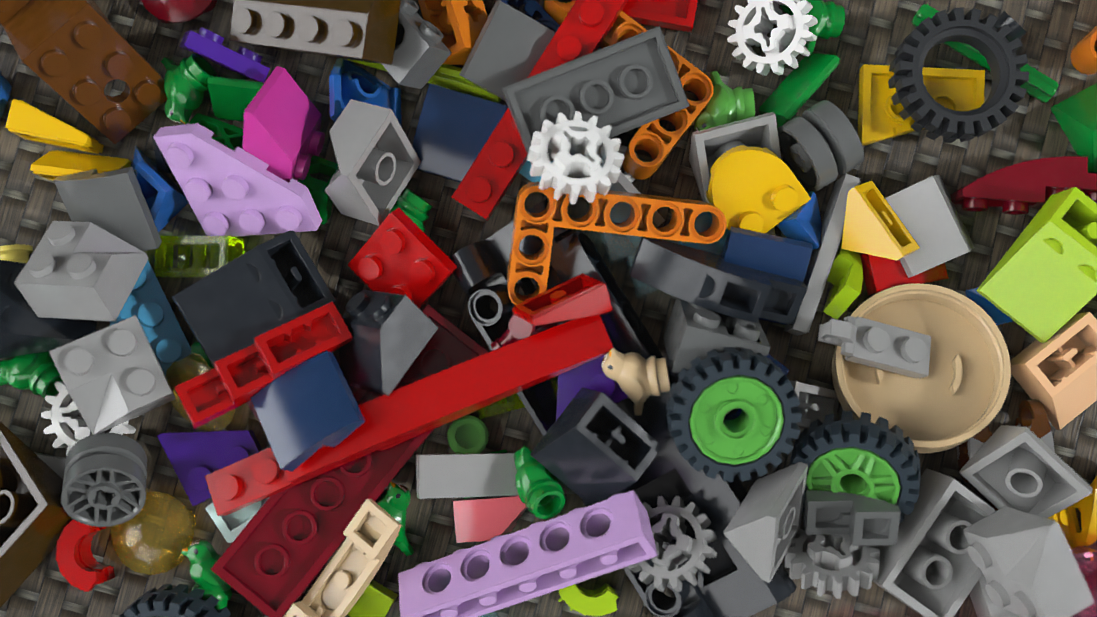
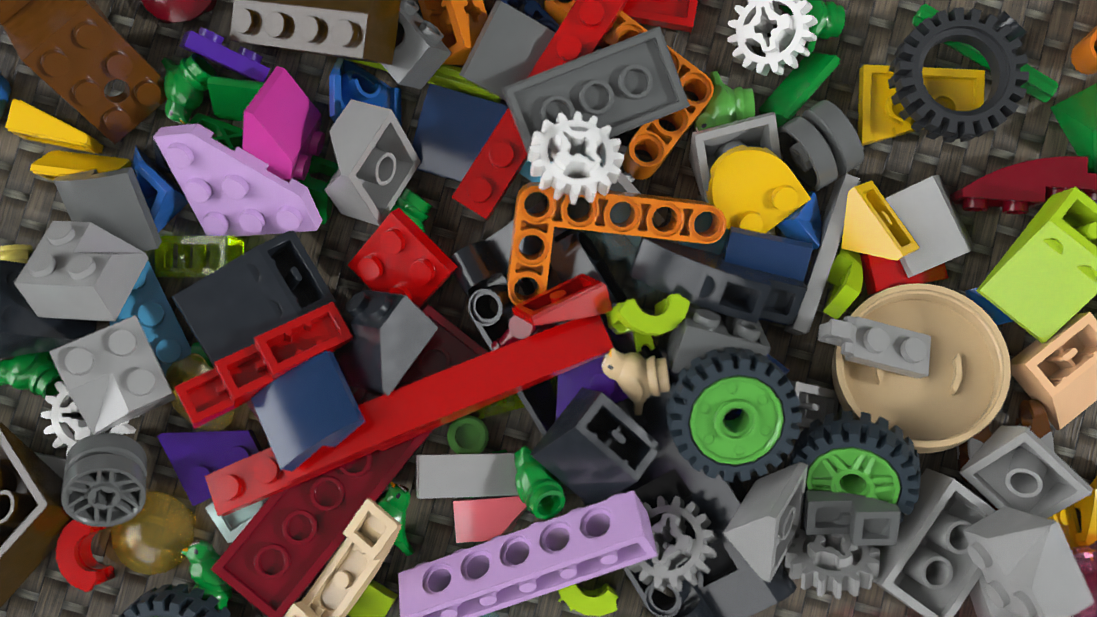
none -> lime piece [606,294,690,353]

